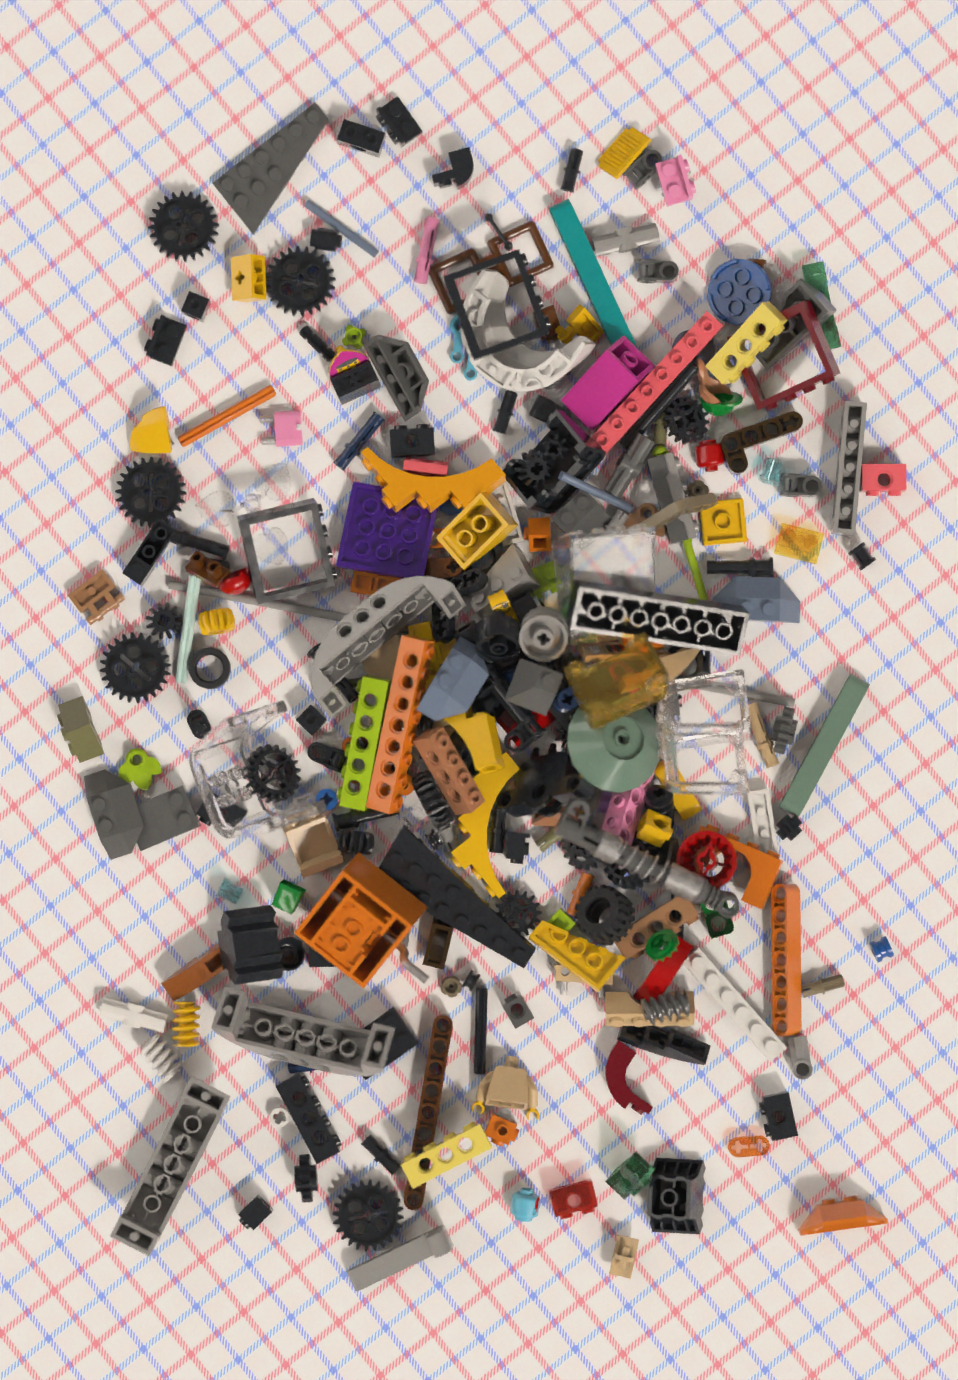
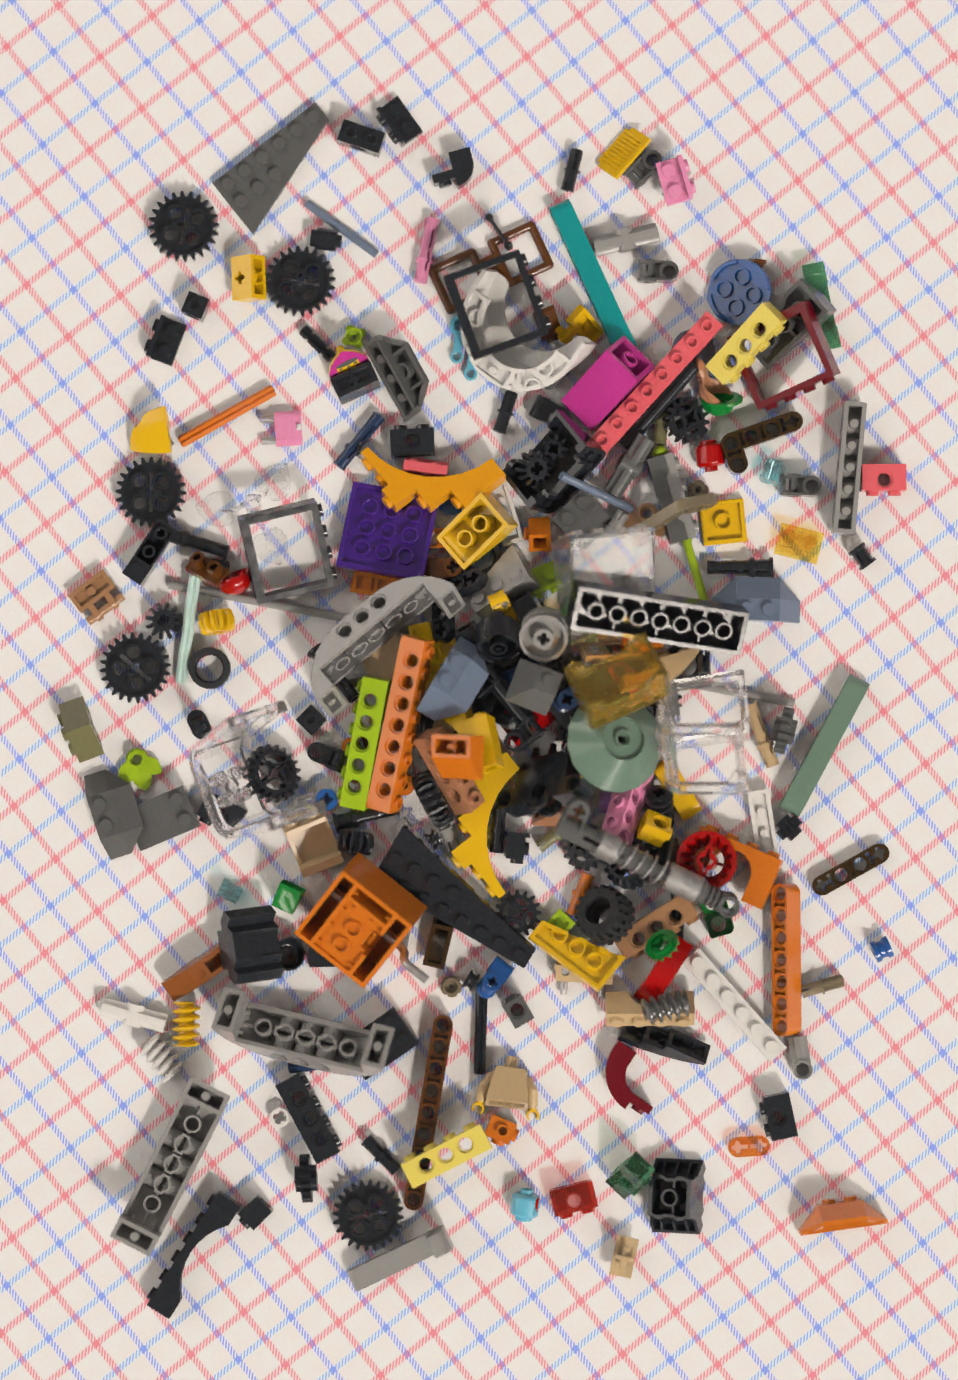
none -> black arch [146,1190,242,1319]
none -> orange slope [431,733,484,780]
none -> blue piece [477,955,515,999]
none -> black axle [494,710,518,731]
none -> dark brown beam [811,843,890,895]

